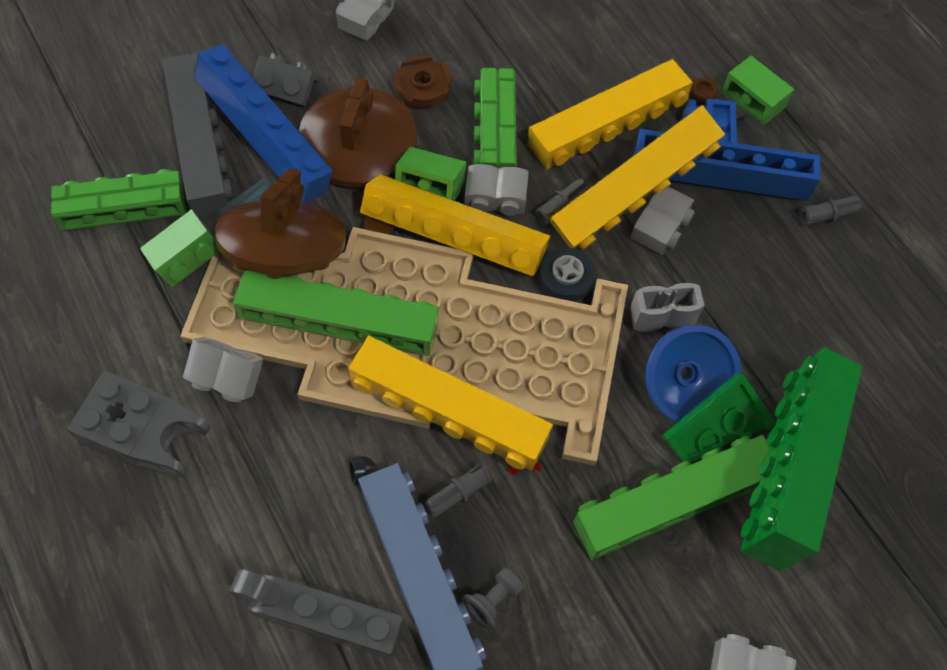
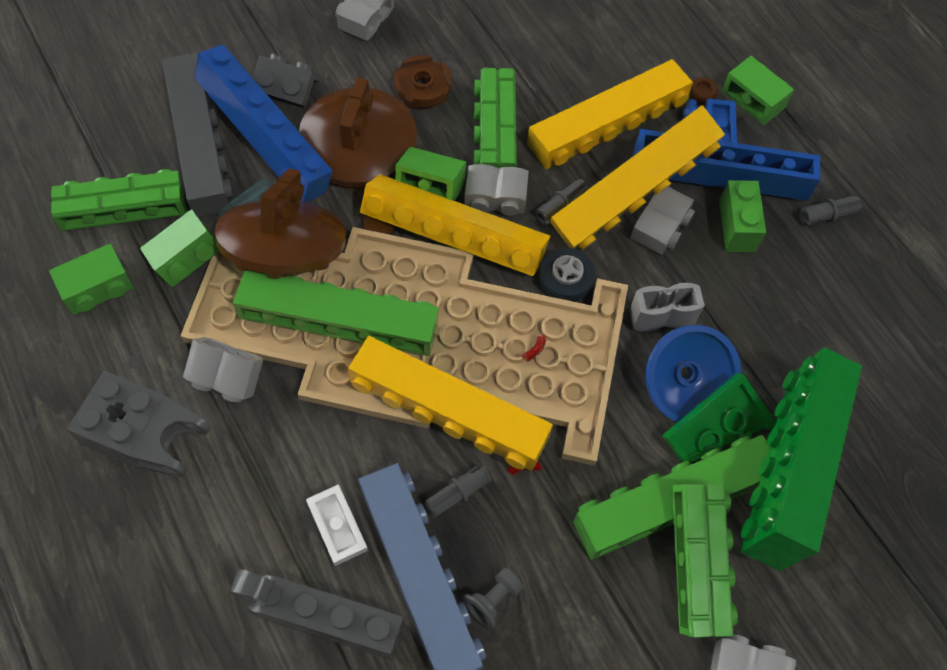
black hinge [349,456,376,485] -> none
none -> bright green brick [49,243,134,316]
none -> white plate [306,484,368,566]
none -> red leg [522,334,546,362]
none -> bright green brick [672,484,738,638]
none -> bright green brick [719,180,766,252]

